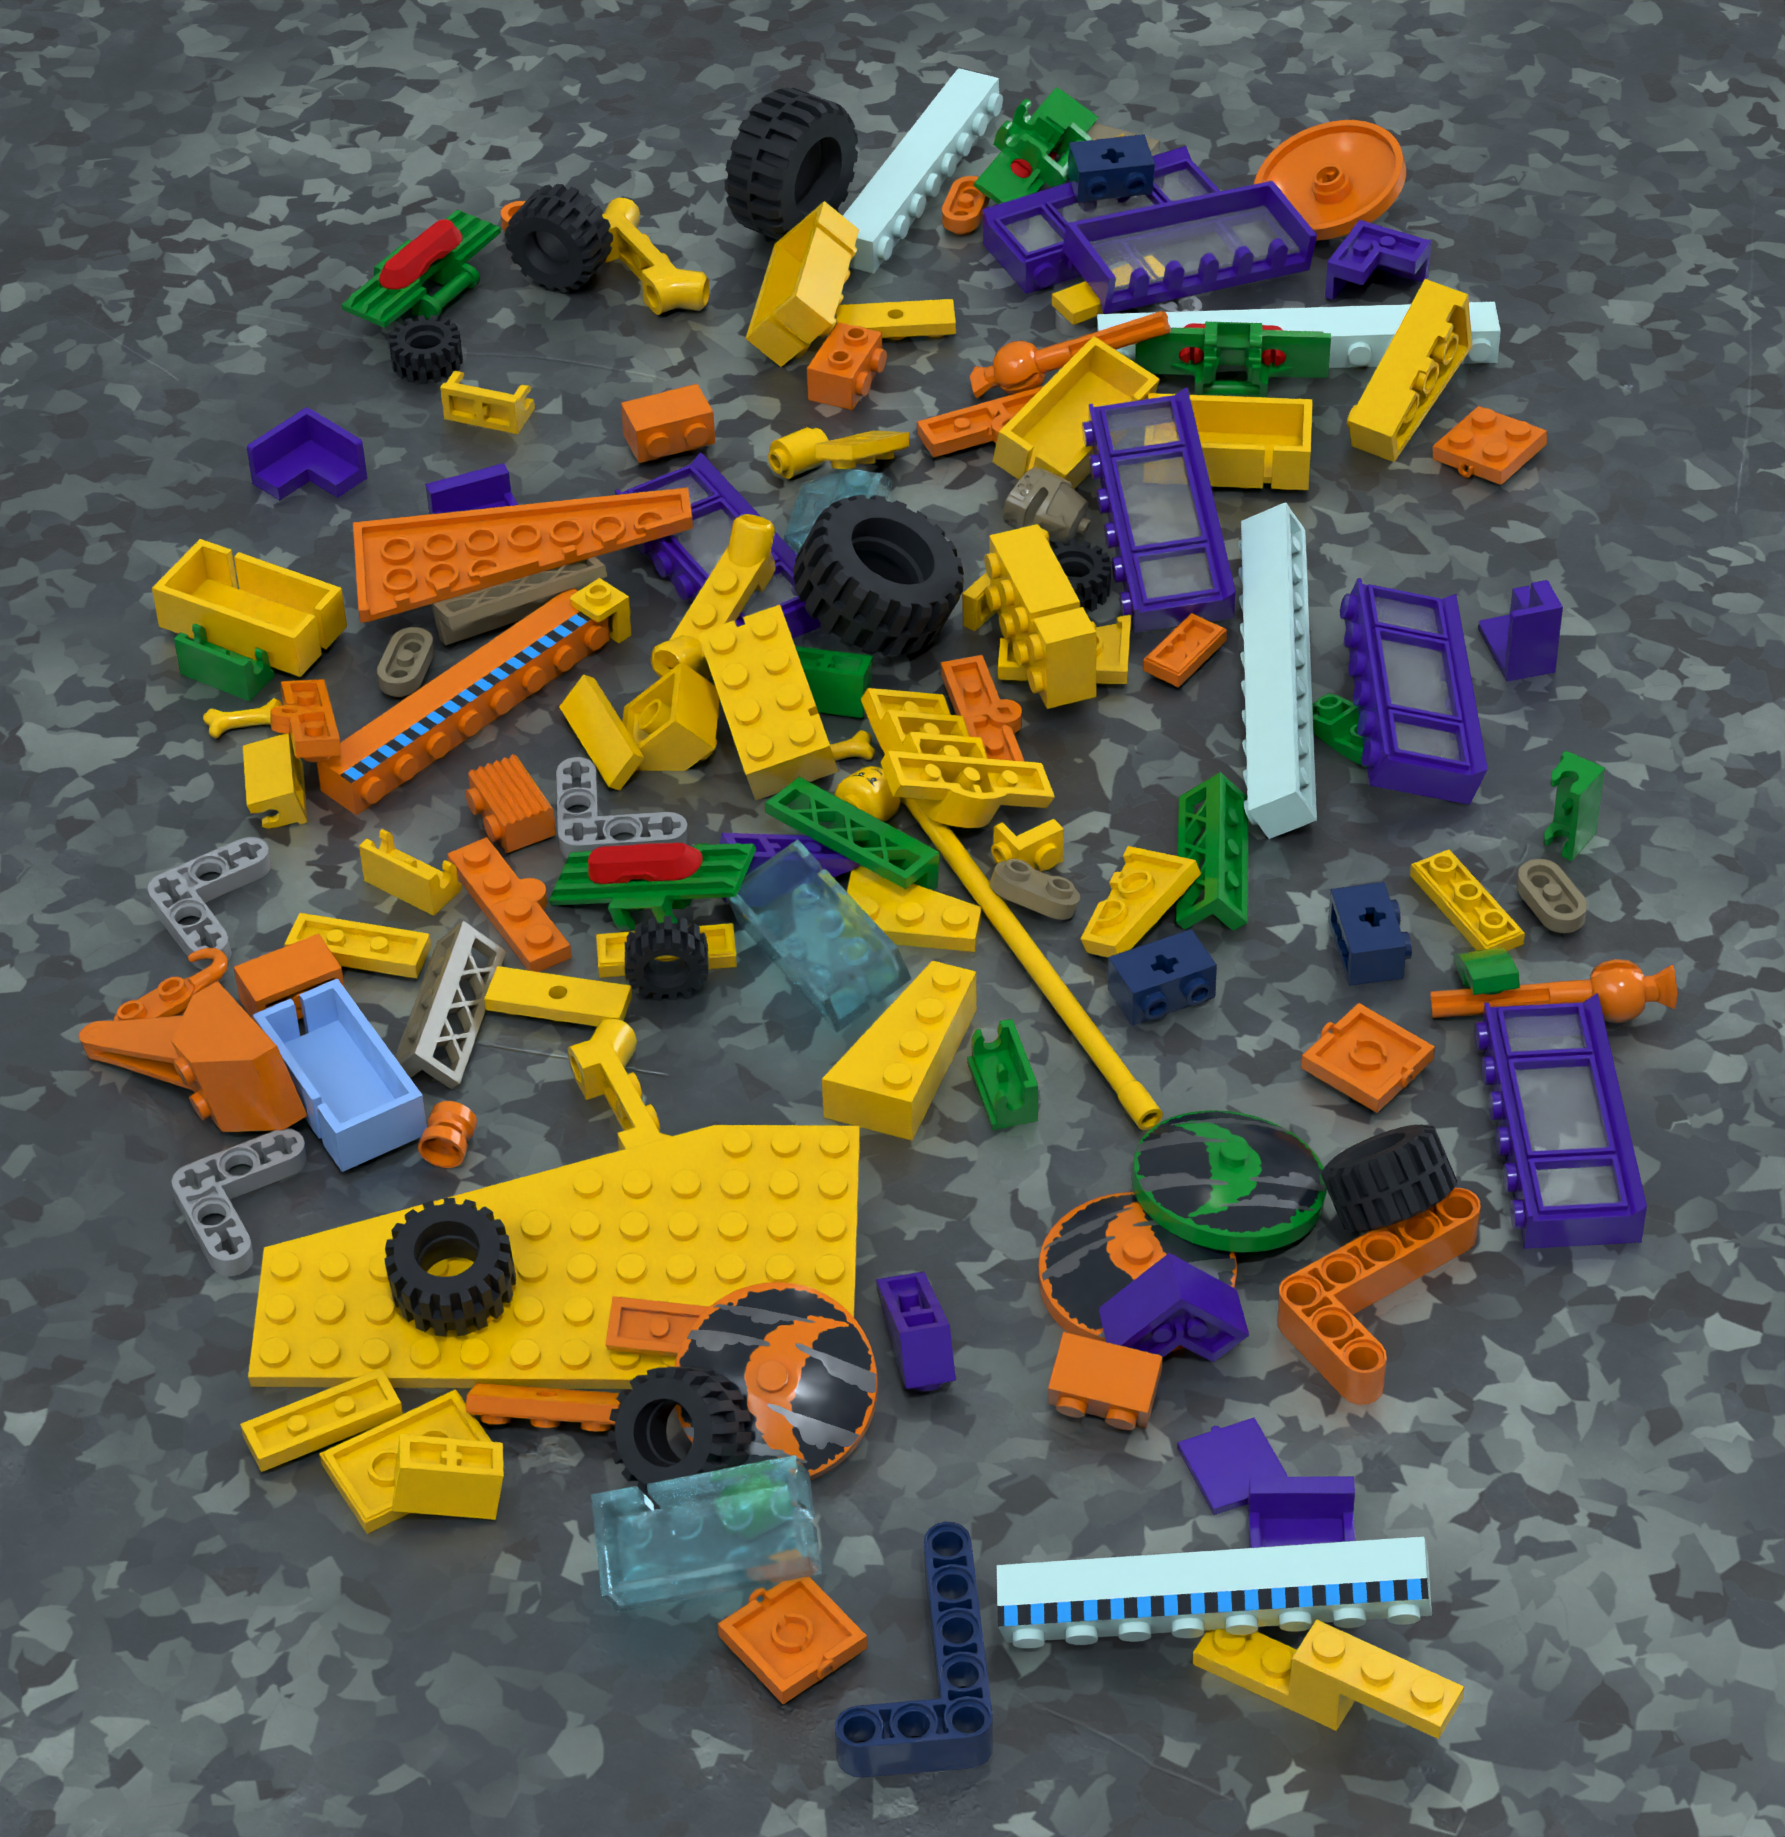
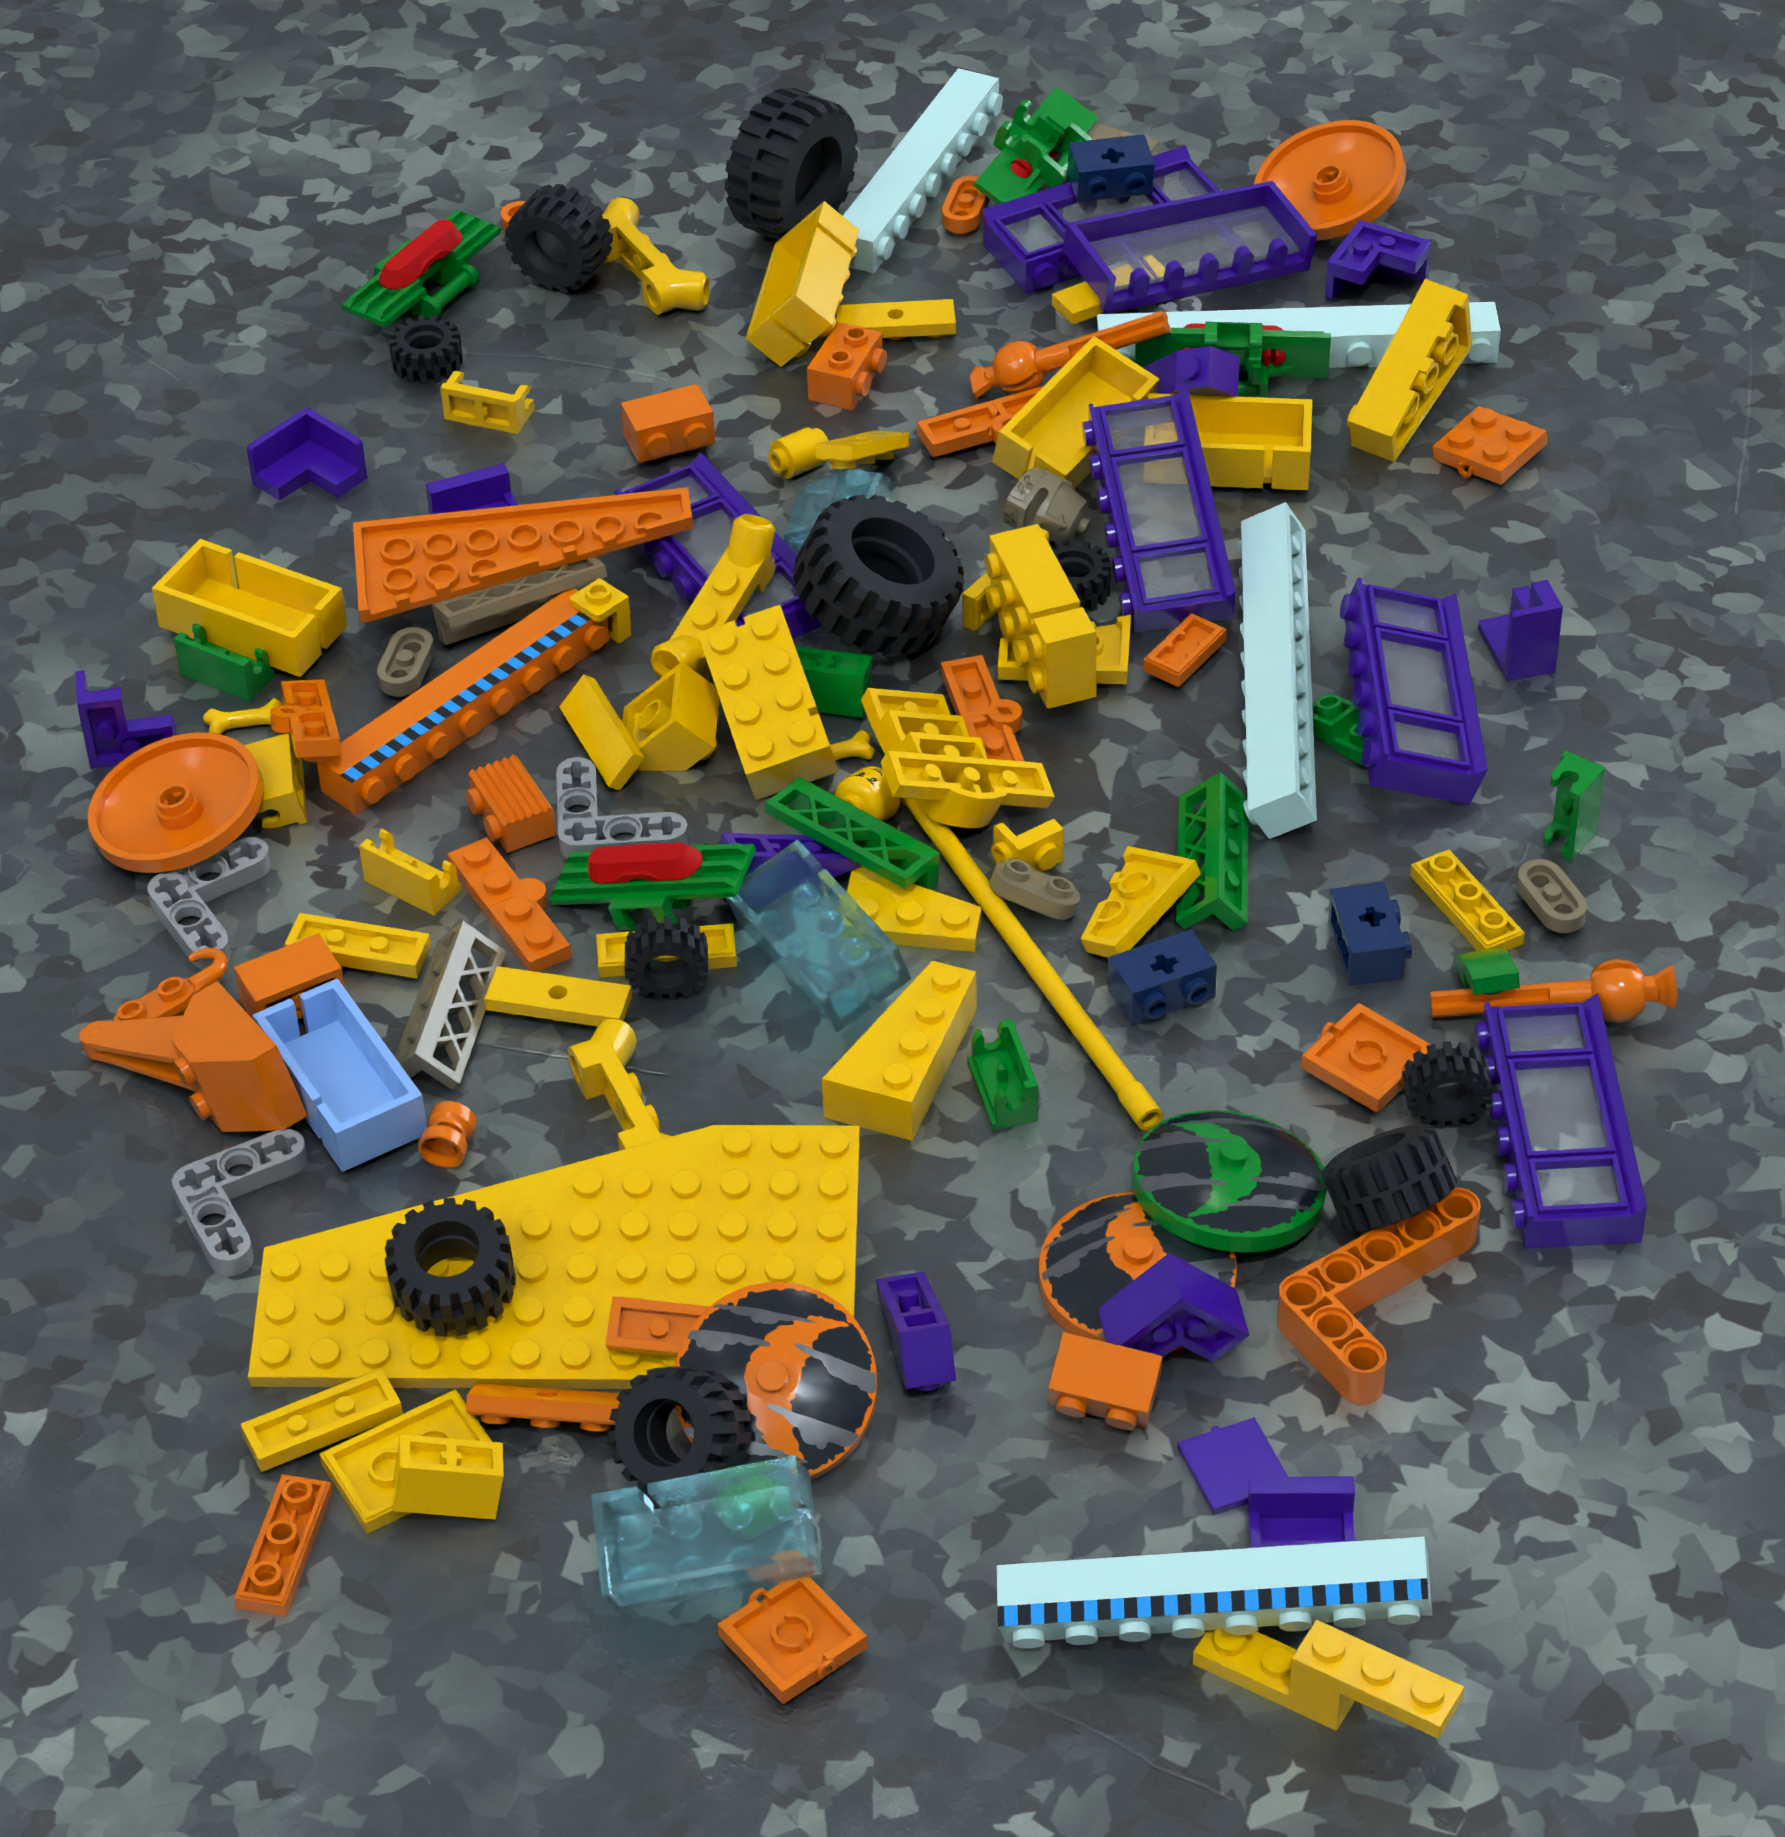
dark blue beam [835,1522,993,1778] -> none
none -> dark purple panel [75,670,176,769]
none -> orange dish [88,732,264,873]
none -> orange tile [234,1474,333,1617]
none -> dark purple slope [1142,346,1240,397]
none -> black tyre [1402,1041,1493,1128]

